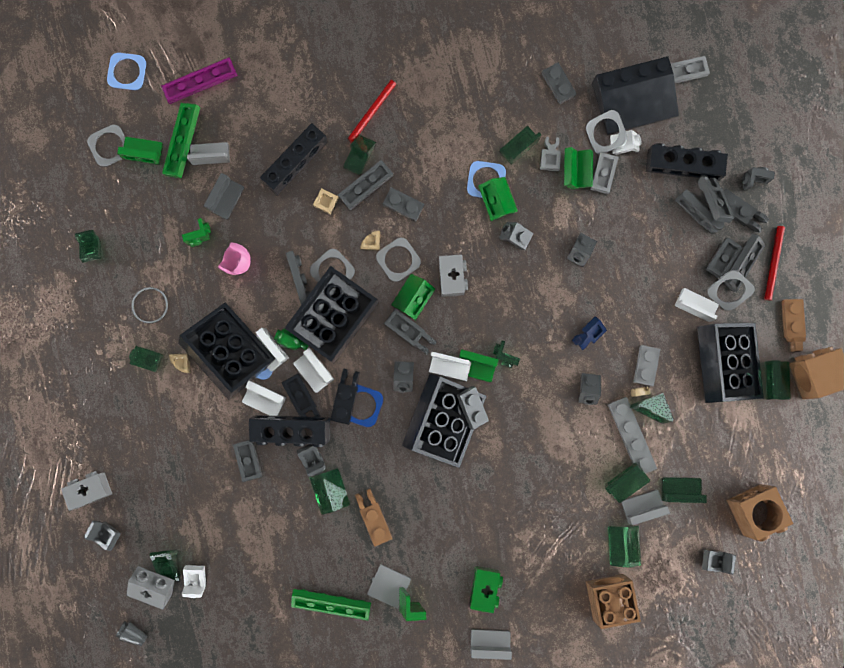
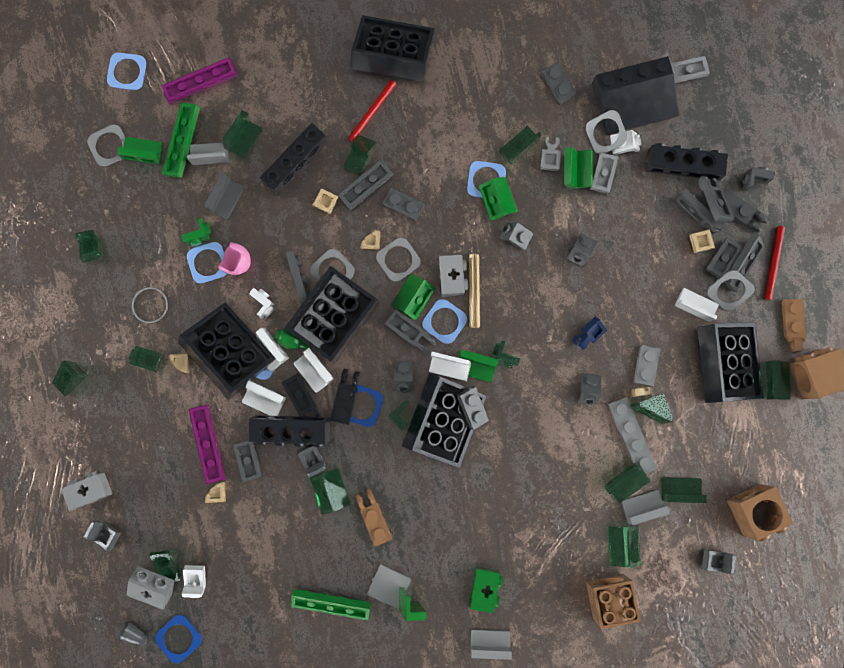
none -> clear green slope [52,361,88,396]
none -> blue piece [155,615,202,663]
none -> light blue piece [187,242,227,284]
none -> magenta tile [188,404,226,484]
none -> tan tile [205,482,226,503]
none -> clear green panel [222,110,262,158]
none -> white bracket [249,288,275,319]
none -> black slope [351,15,435,82]
none -> clear green panel [389,400,409,430]
none -> light blue piece [422,299,467,344]
none -> tan axle [469,254,480,329]
none -> tan plate [689,229,715,254]

